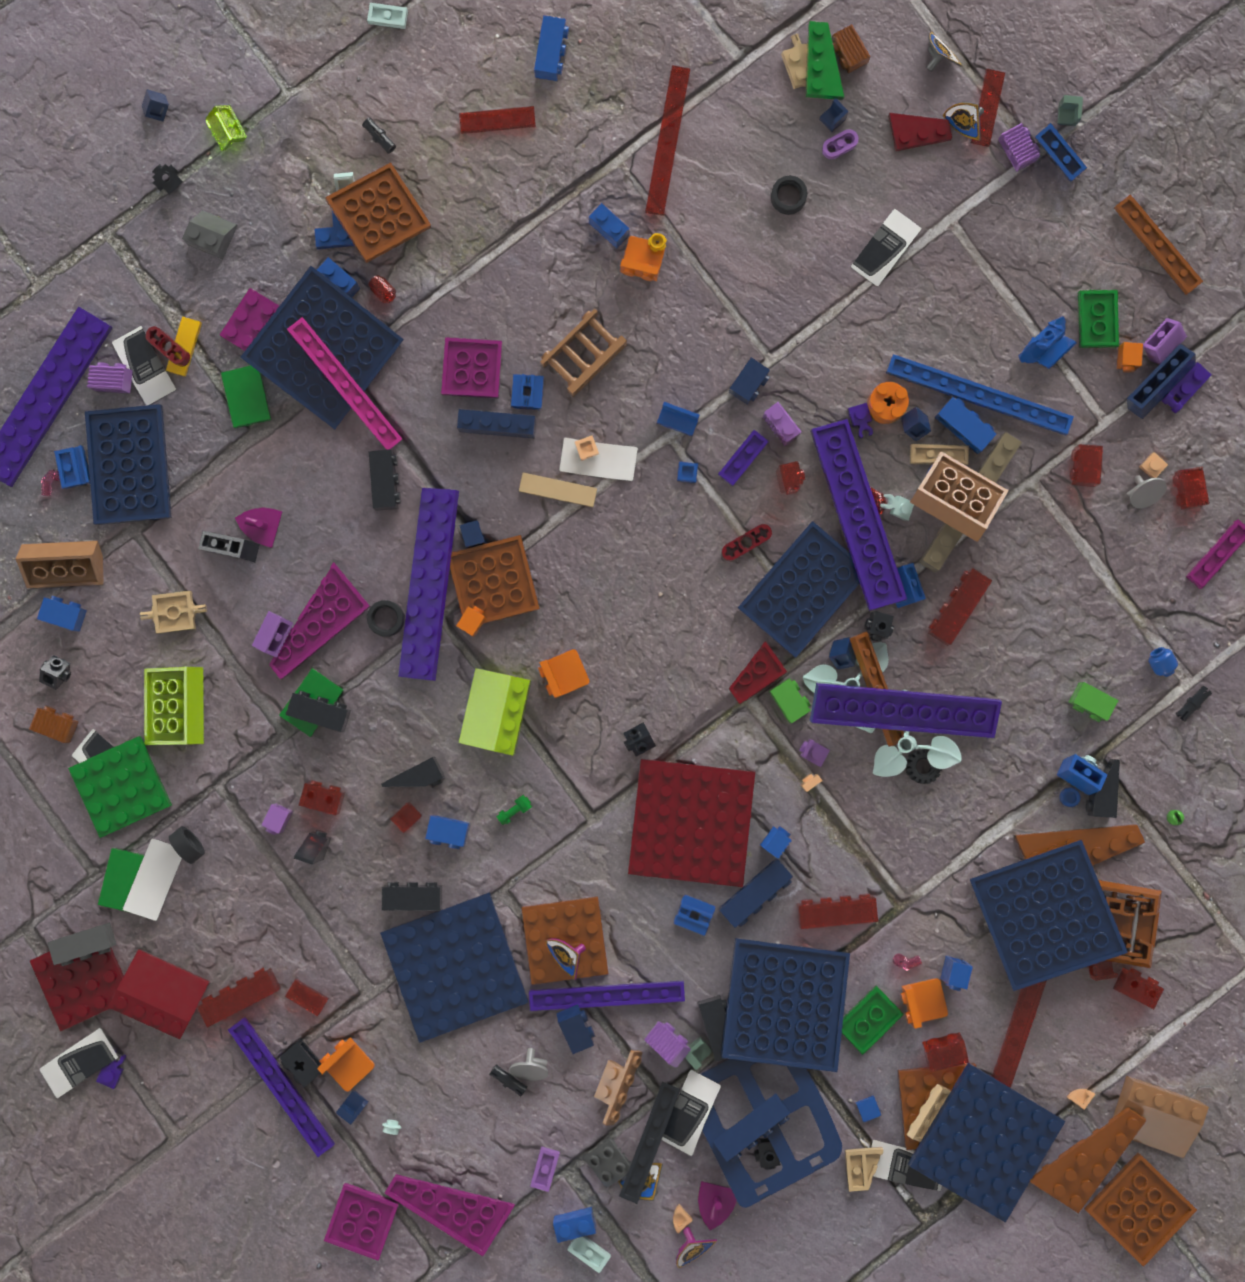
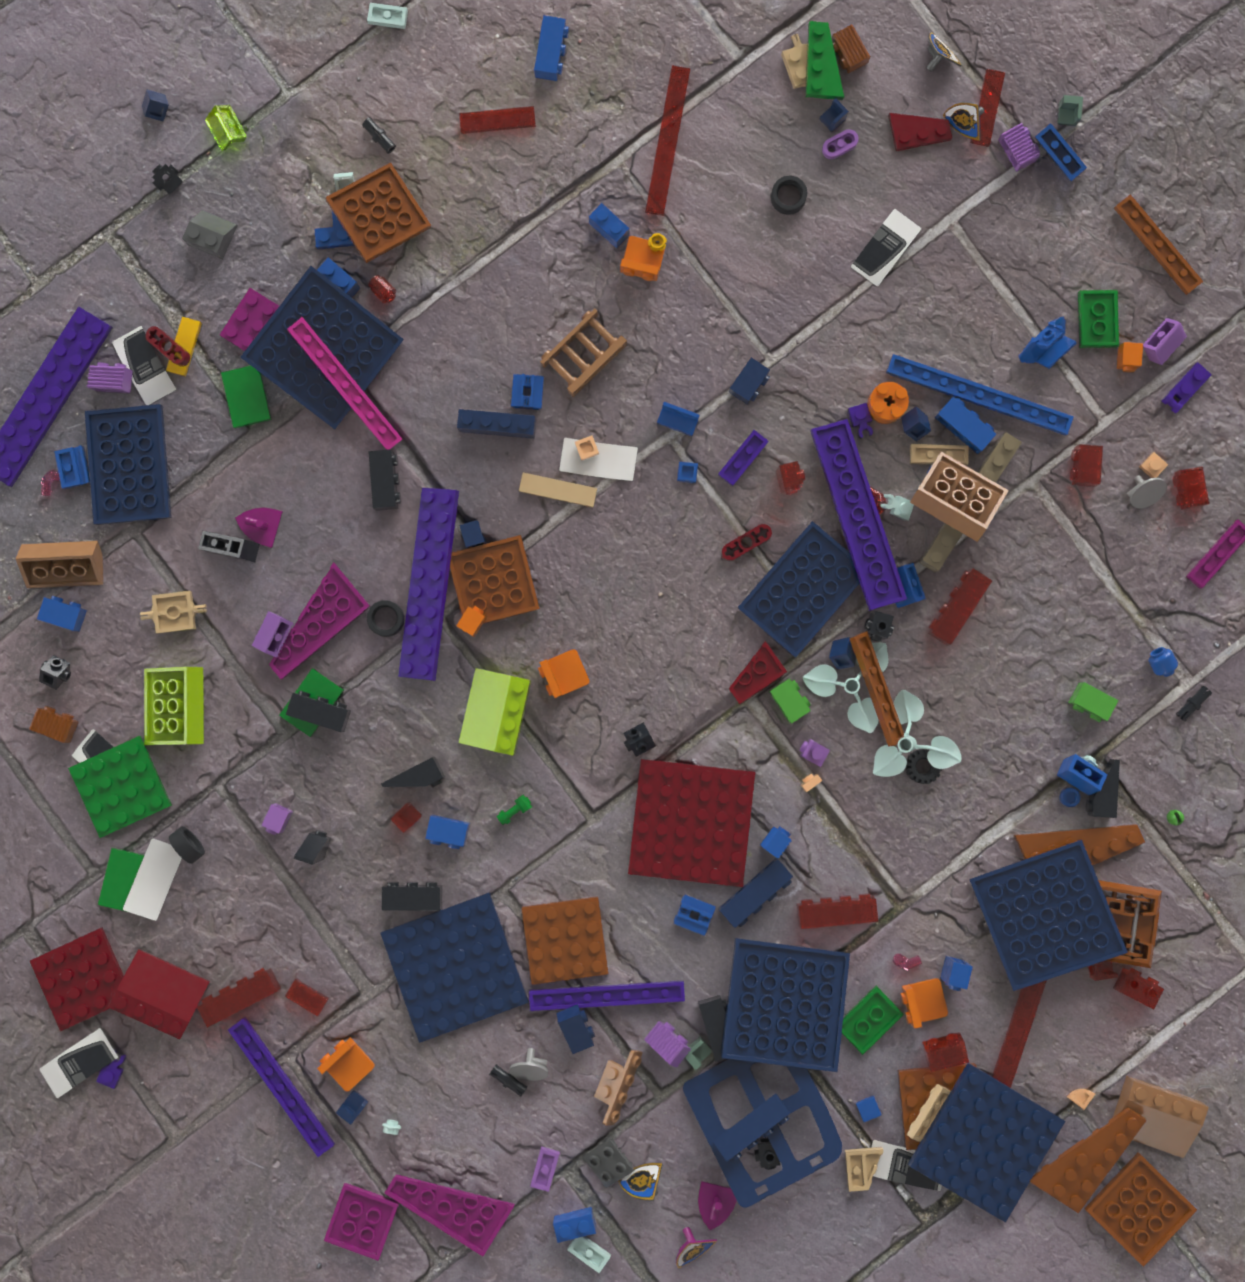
dark grey brick [47,922,117,966] -> none
black brick [279,1038,321,1087] -> none
clear red brick [298,780,345,815] -> none
magenta plate [441,337,503,399] -> none
shield [545,939,586,980] -> none
black plate [619,1082,680,1204] -> none
sticker [662,1070,721,1156] -> none
light nougat tile [673,1204,693,1234] -> none
medium lavender brick [763,402,801,446] -> none
dark purple plate [810,683,1002,738] -> none
dark blue brick [1127,344,1196,419] -> none

